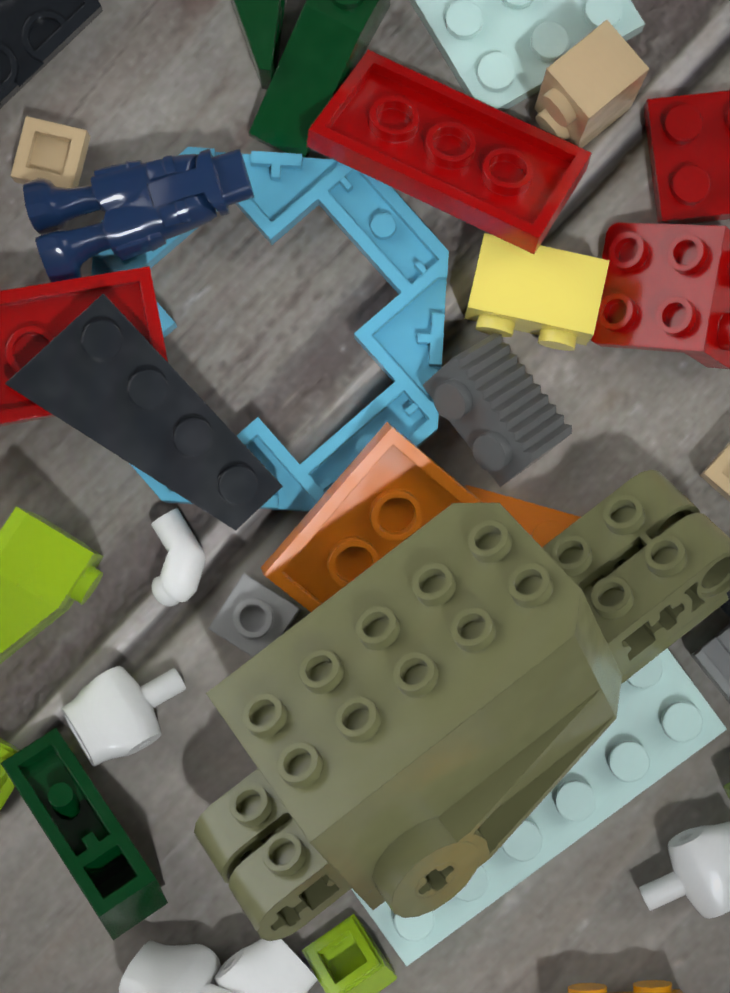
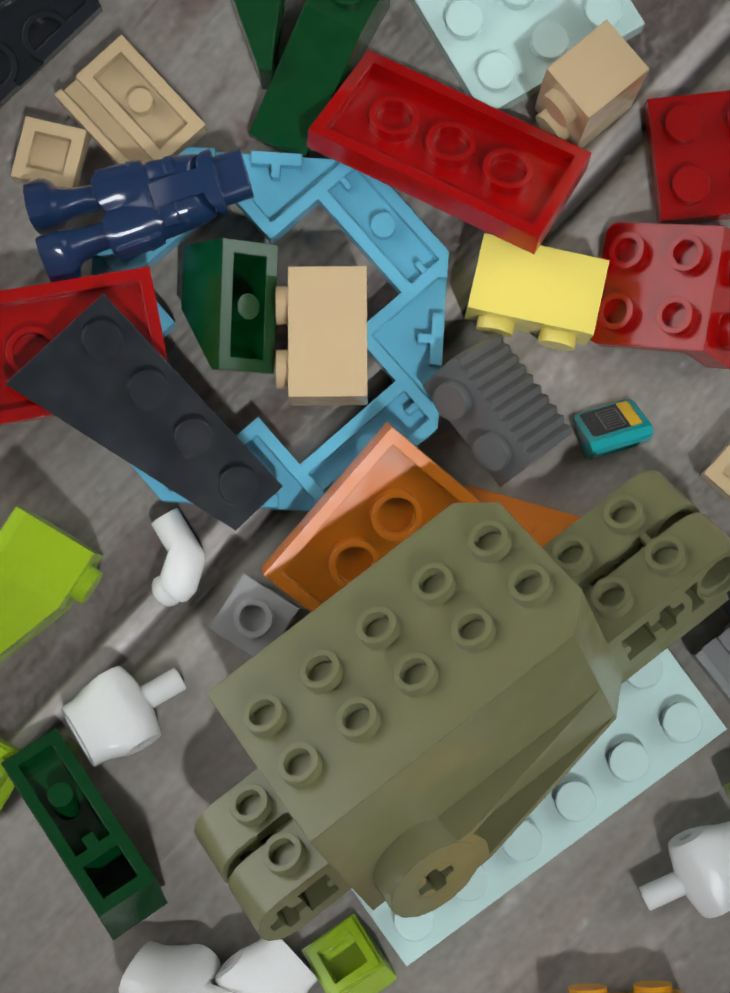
none -> tan plate [54,34,208,164]
none -> dark green slope [181,238,278,374]
none -> tan brick [276,266,368,406]
none -> teal slope [573,399,655,460]

